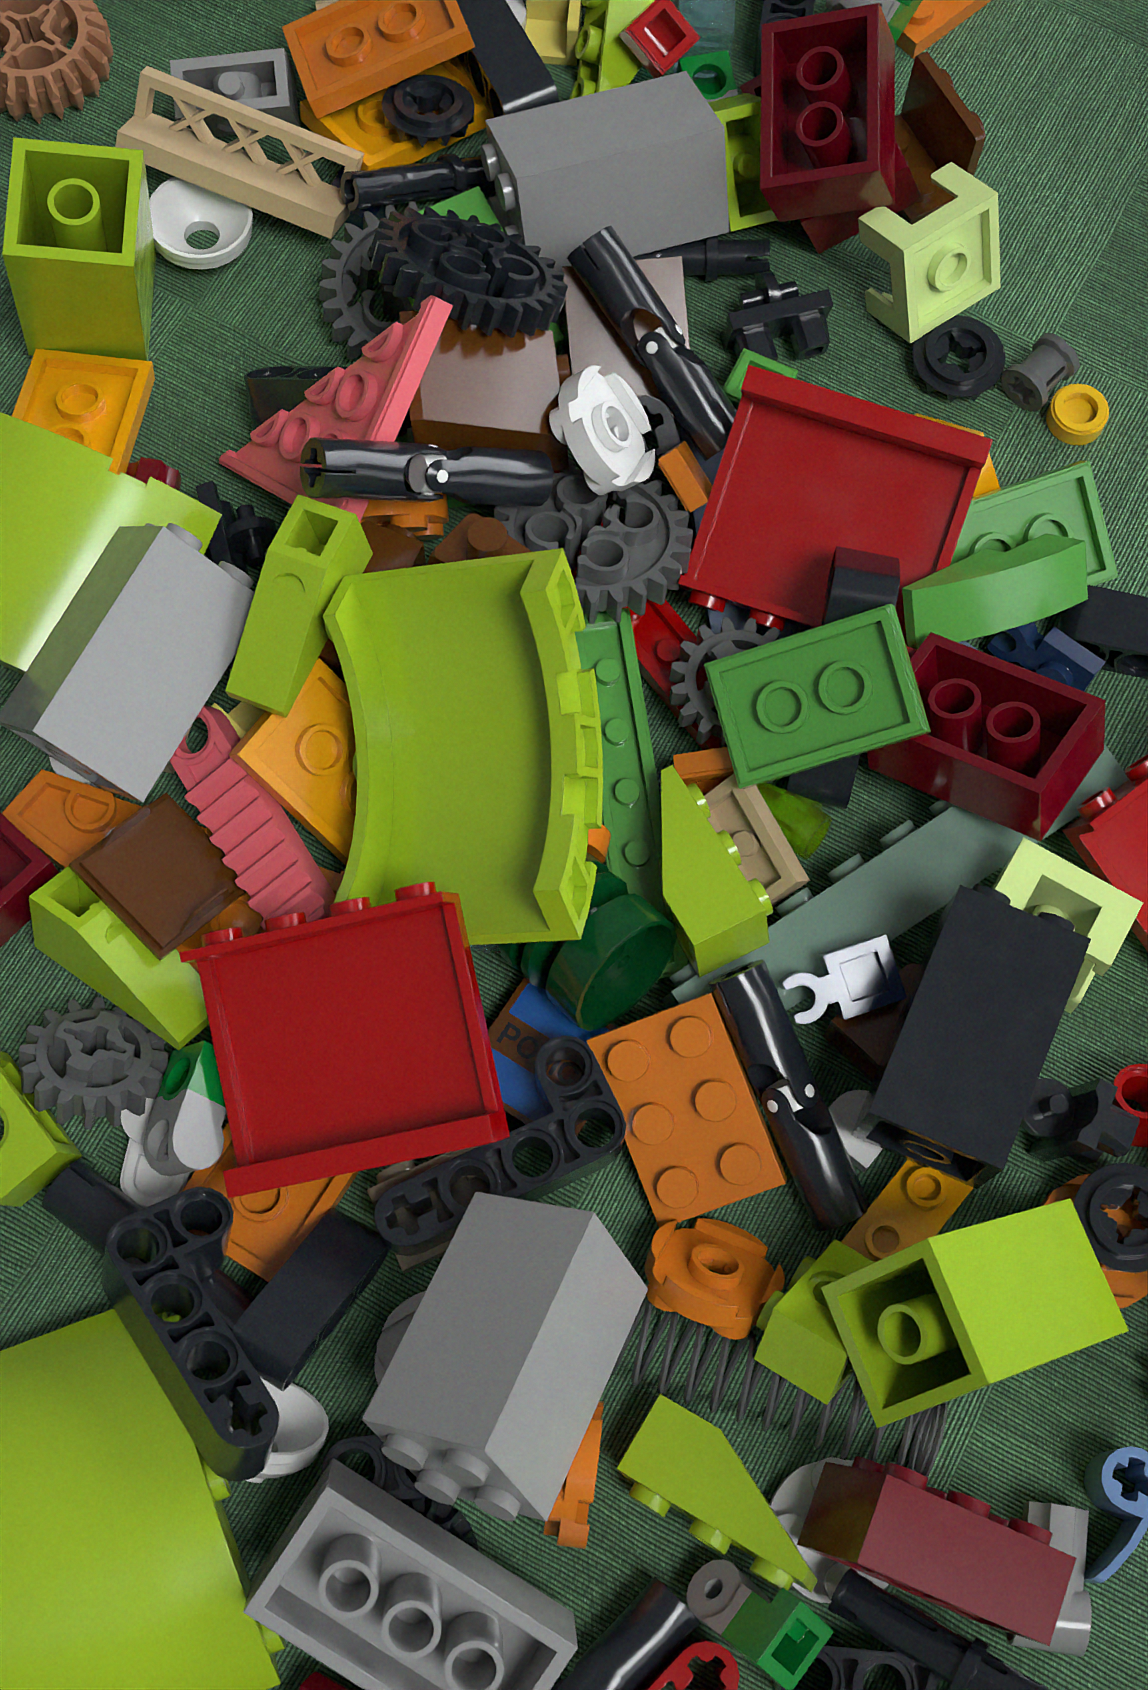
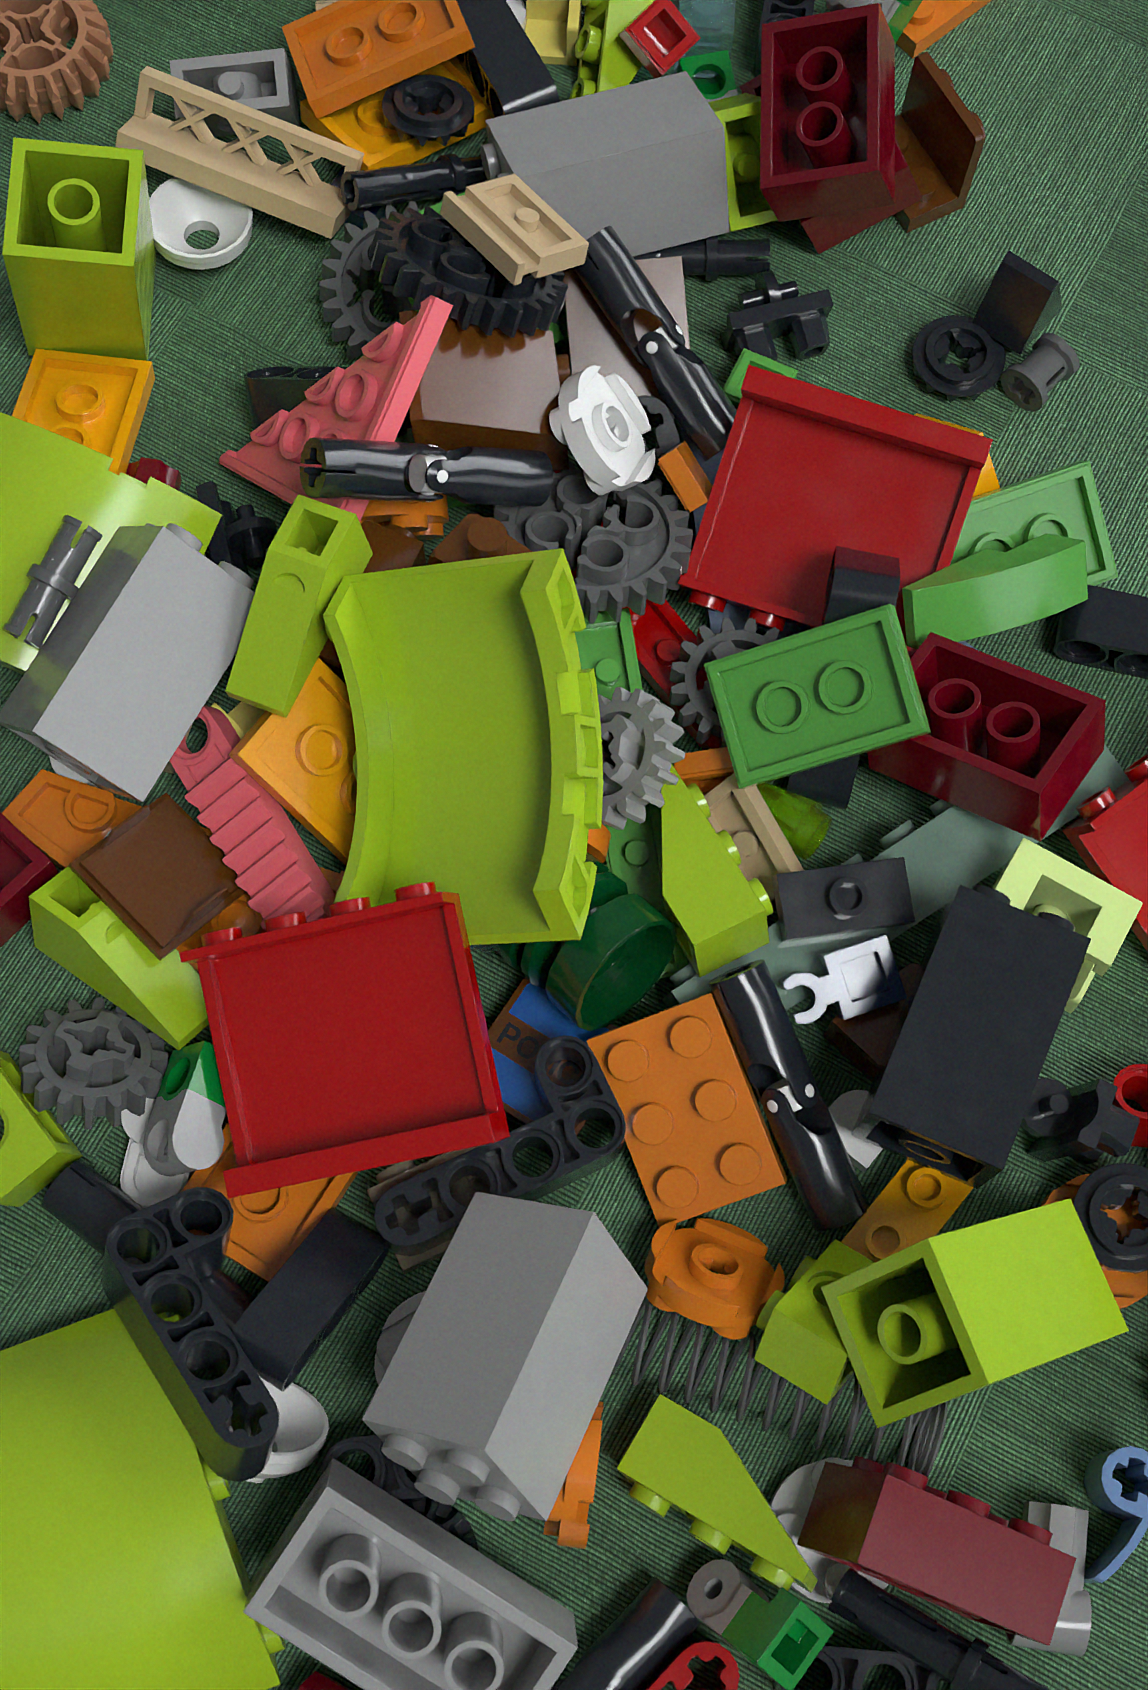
yellowish green panel [858,162,1001,344] -> none
dark blue plate [987,622,1105,692] -> none
yellow tile [1046,384,1109,445] -> none
none -> dark grey pin [2,515,103,649]
none -> tan plate [440,174,589,285]
none -> light grey gear [598,687,685,830]
none -> black plate [772,857,915,942]
none -> black slope [972,251,1062,355]

